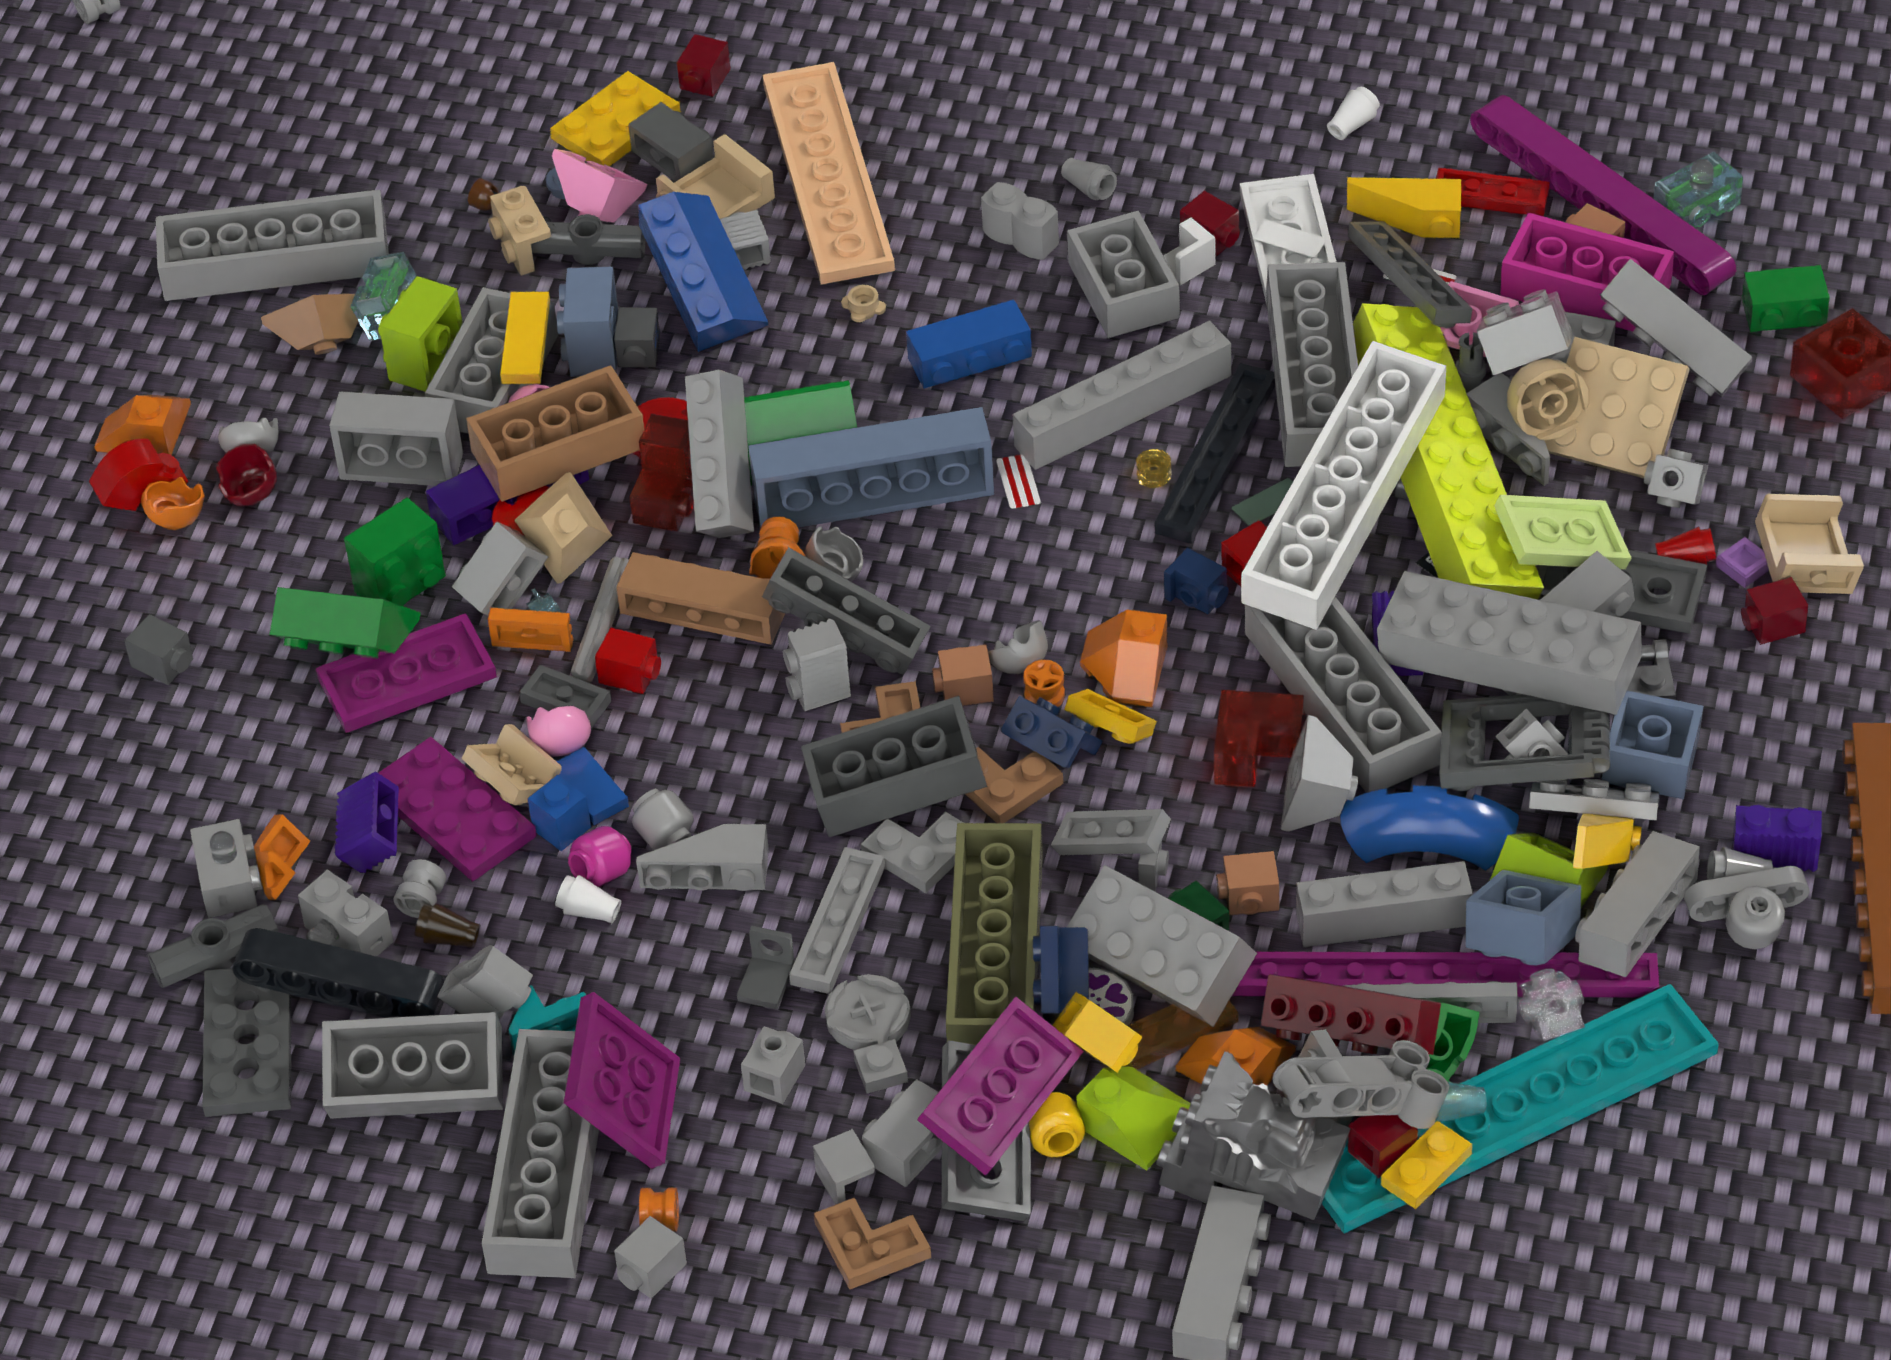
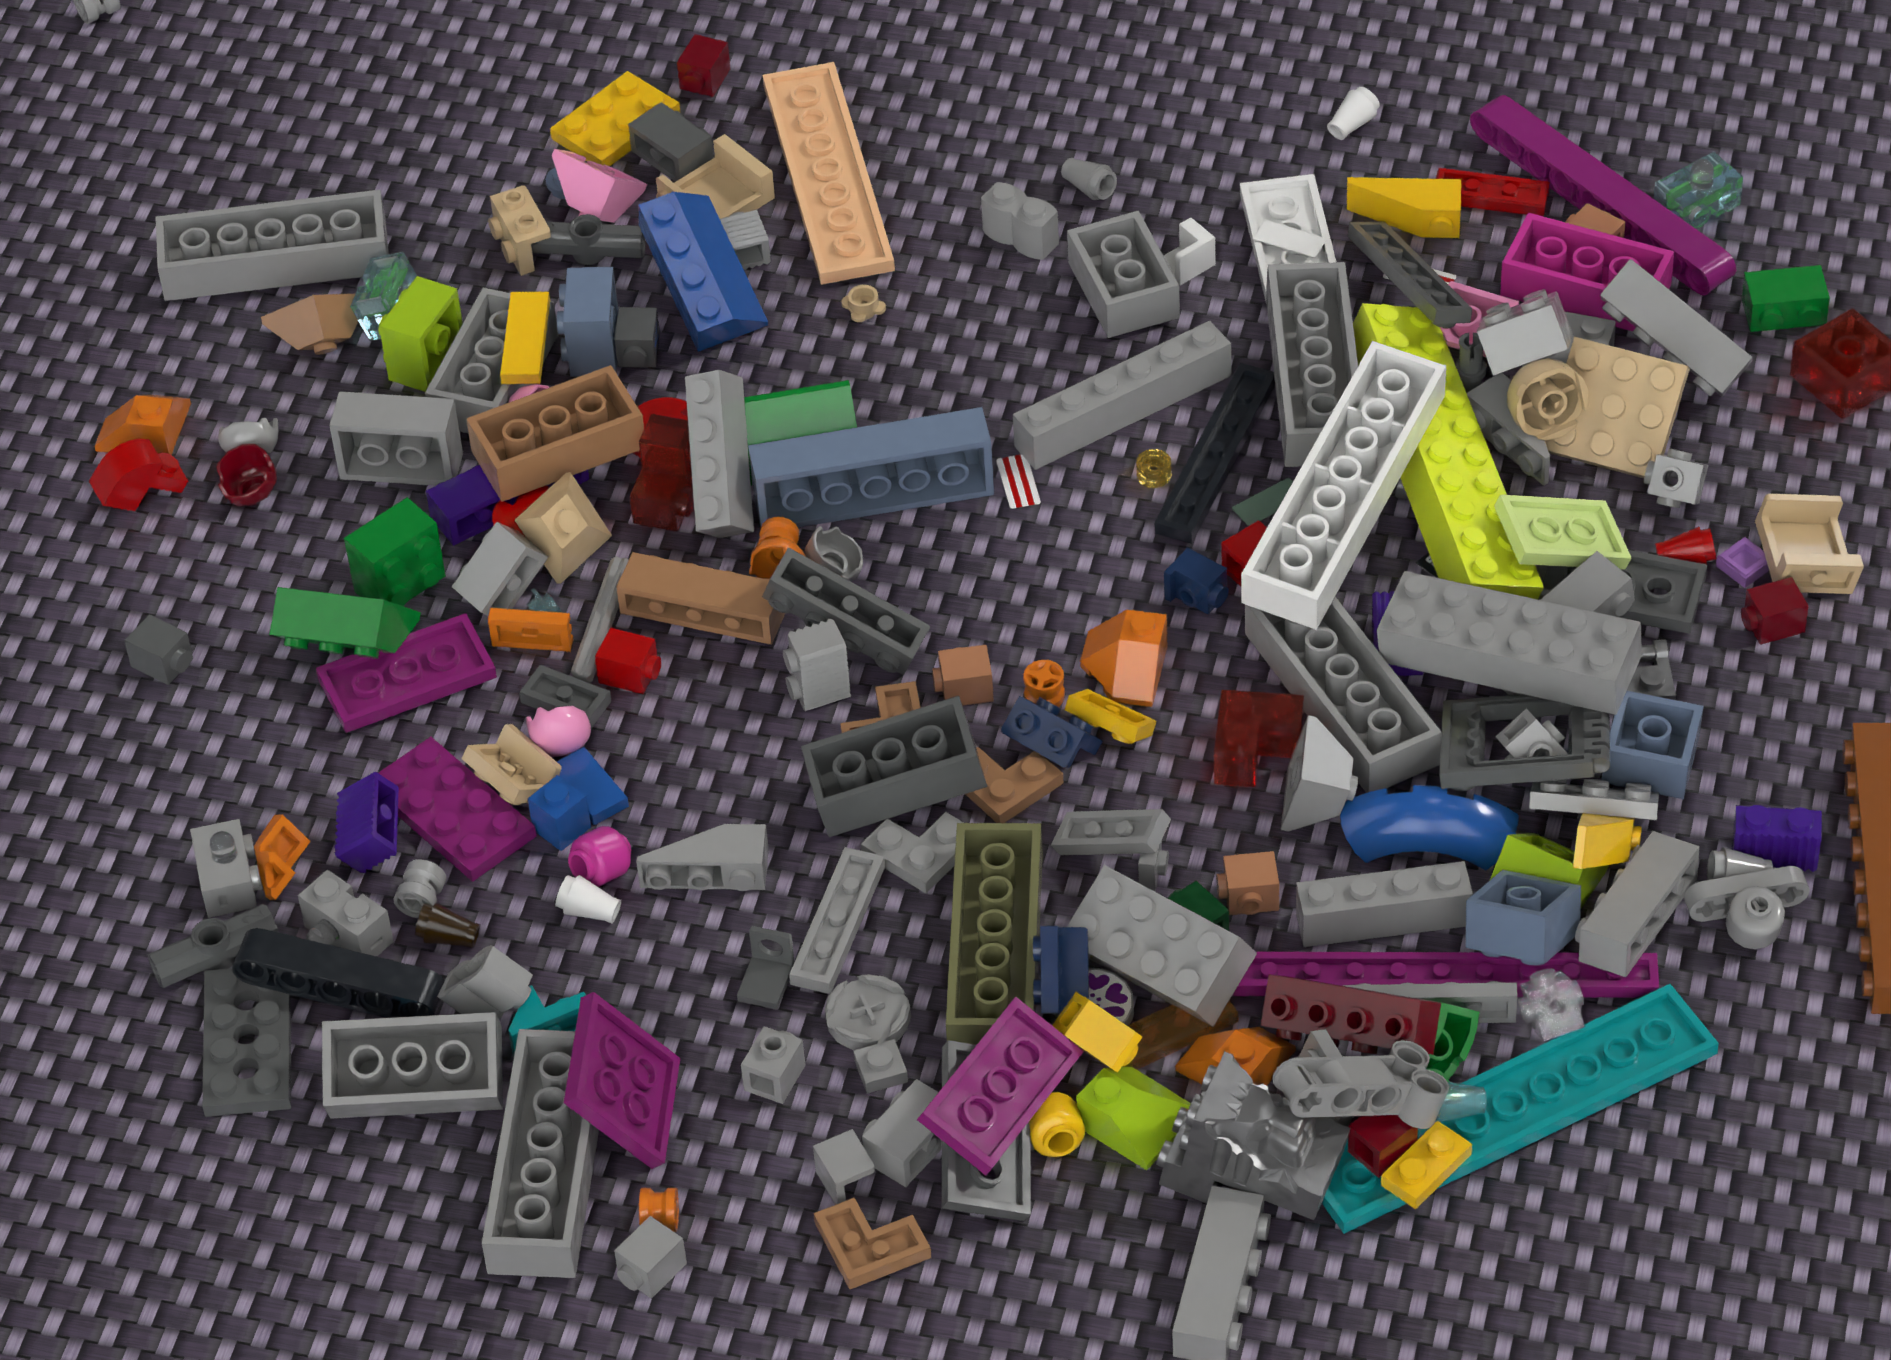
orange hair [141,477,205,530] -> none
reddish brown hinge [468,178,552,222] -> none
light grey head [632,788,694,850] -> none
blue brick [906,300,1032,389] -> none
light grey hair [988,620,1048,674] -> none
dark red brick [1180,190,1240,257] -> none

